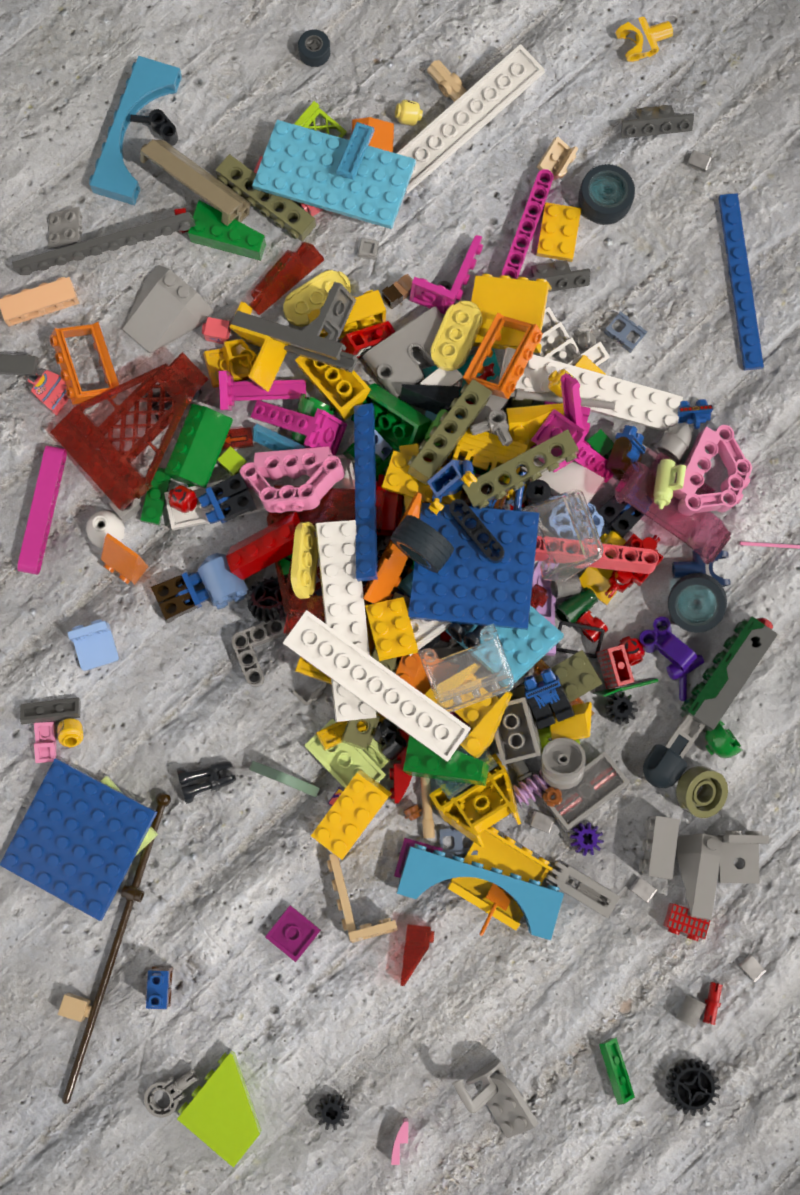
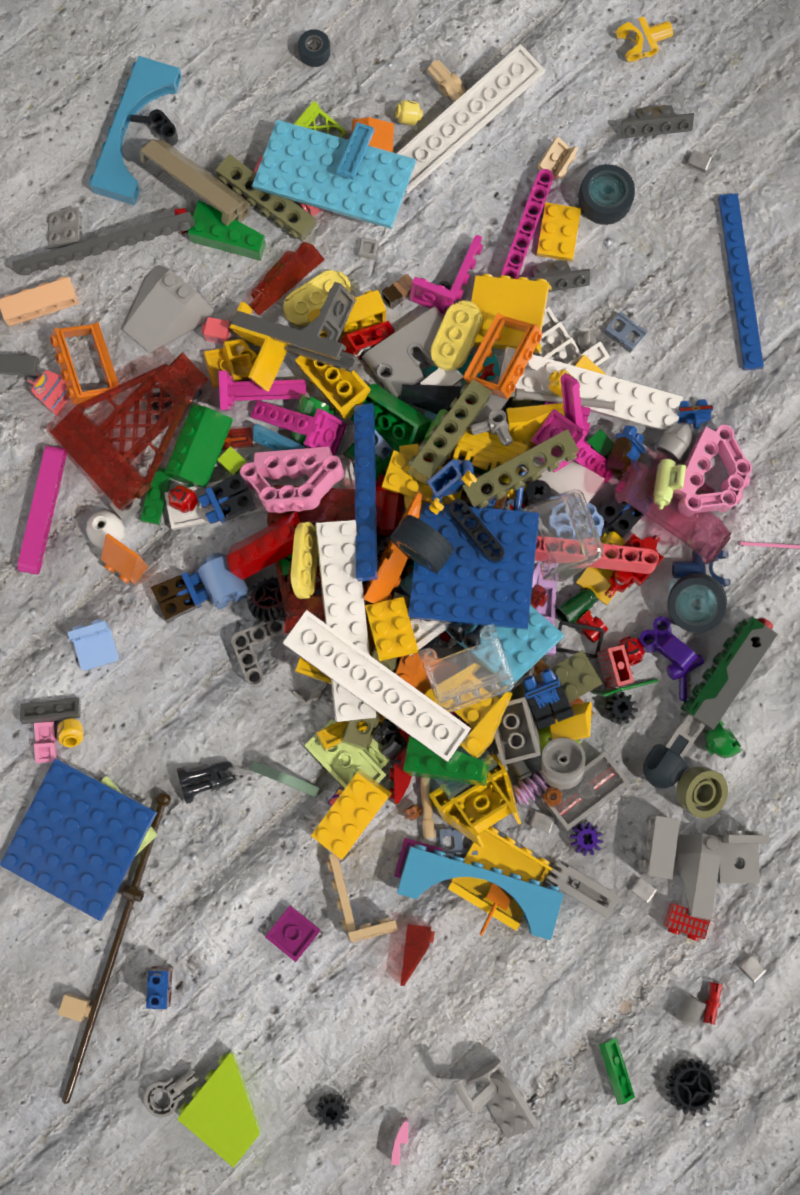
light grey piece [550,573,581,599] -> none

